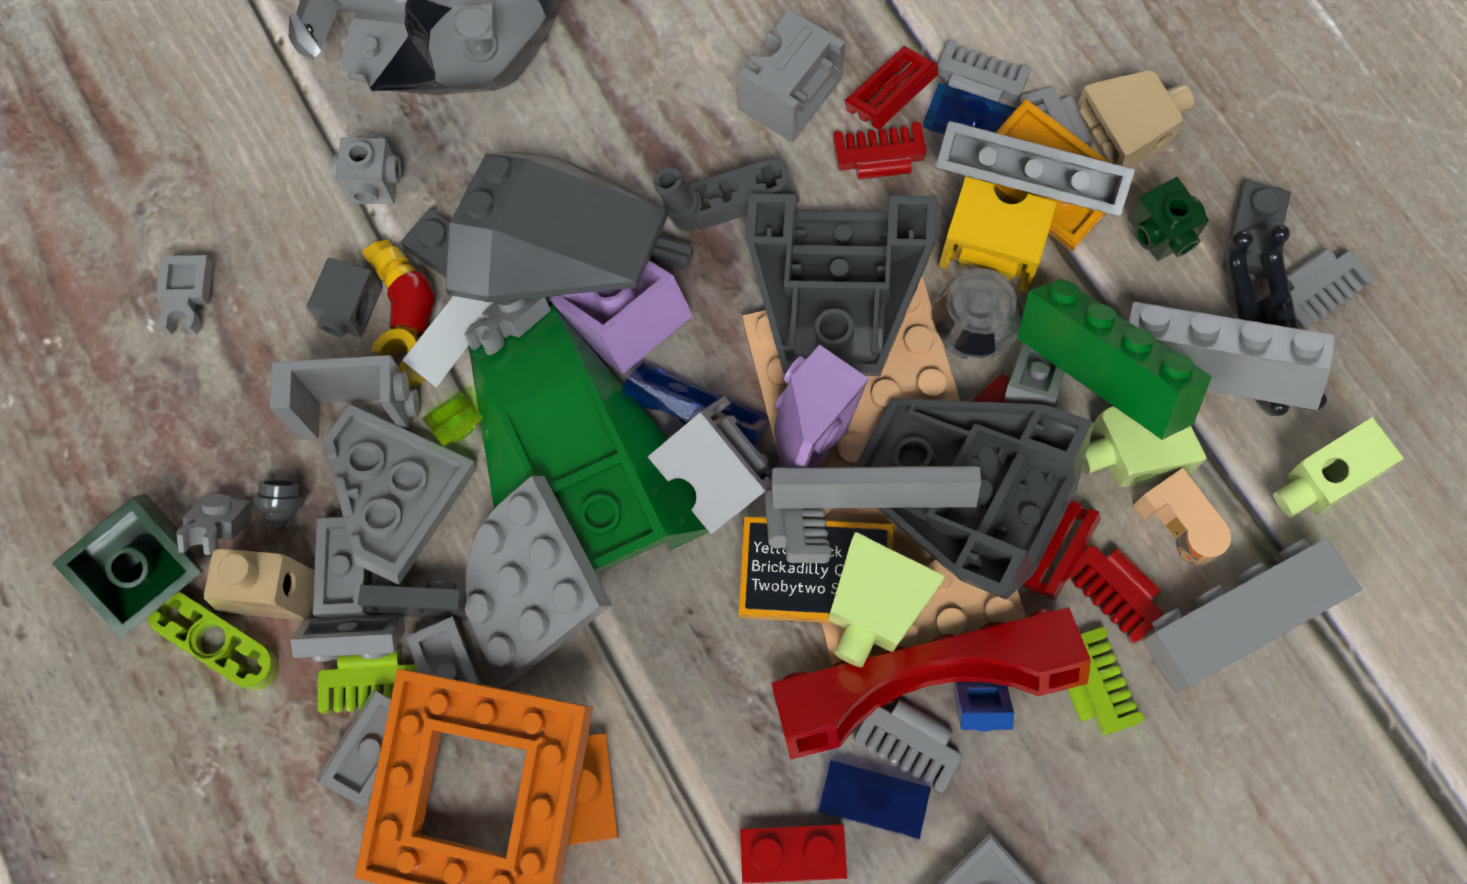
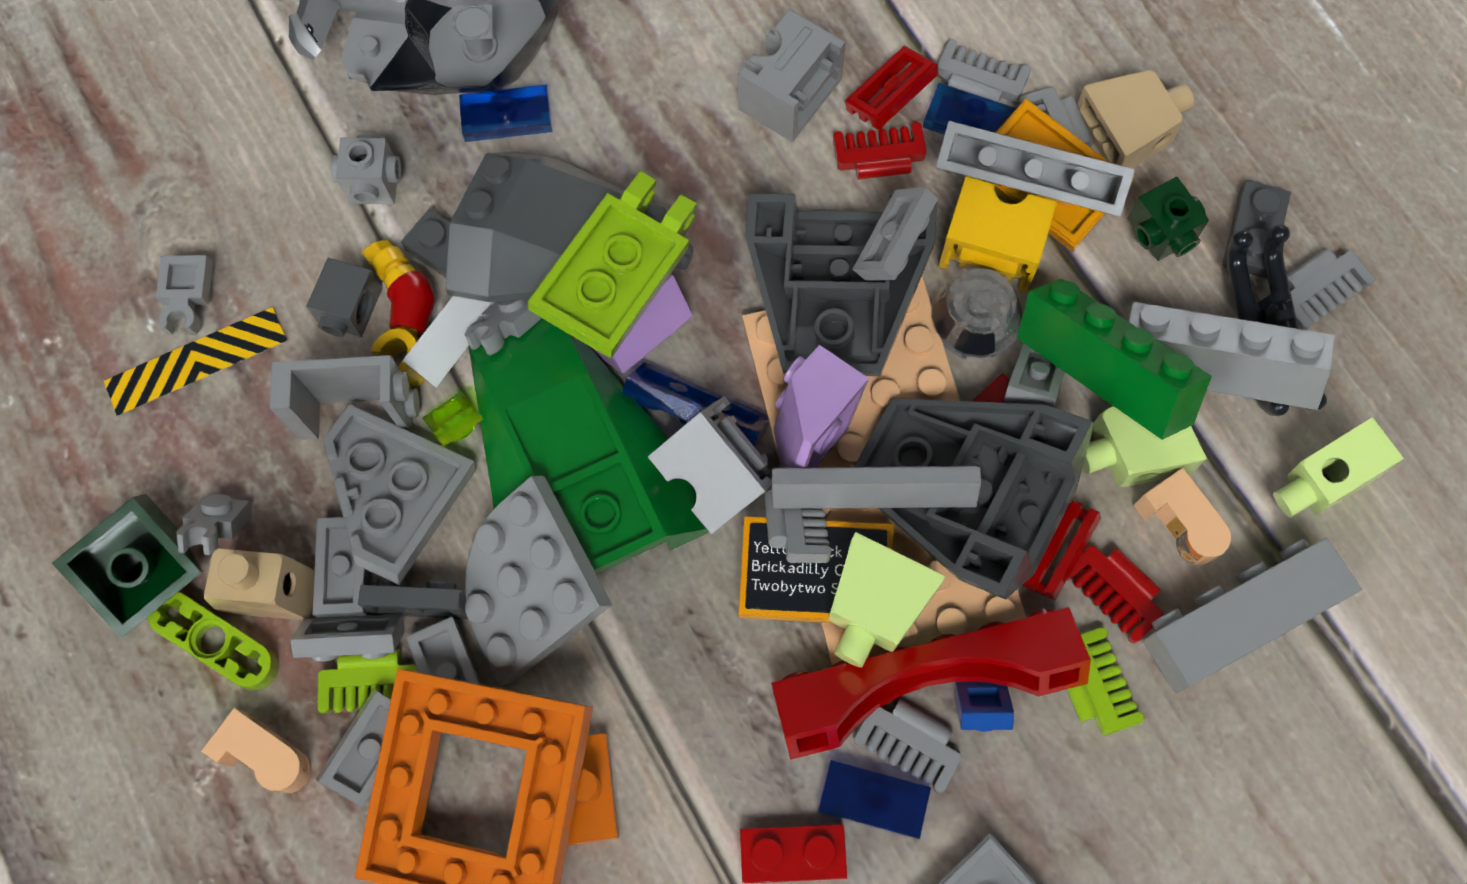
dark grey plate [253,480,304,530] -> none
dark grey beam [653,159,800,231] -> none
none -> sticker [104,307,287,416]
none -> light nougat leg [201,708,311,793]
none -> clear blue plate [459,84,553,142]
none -> lime tile [528,171,697,359]
none -> light grey plate [852,187,939,280]

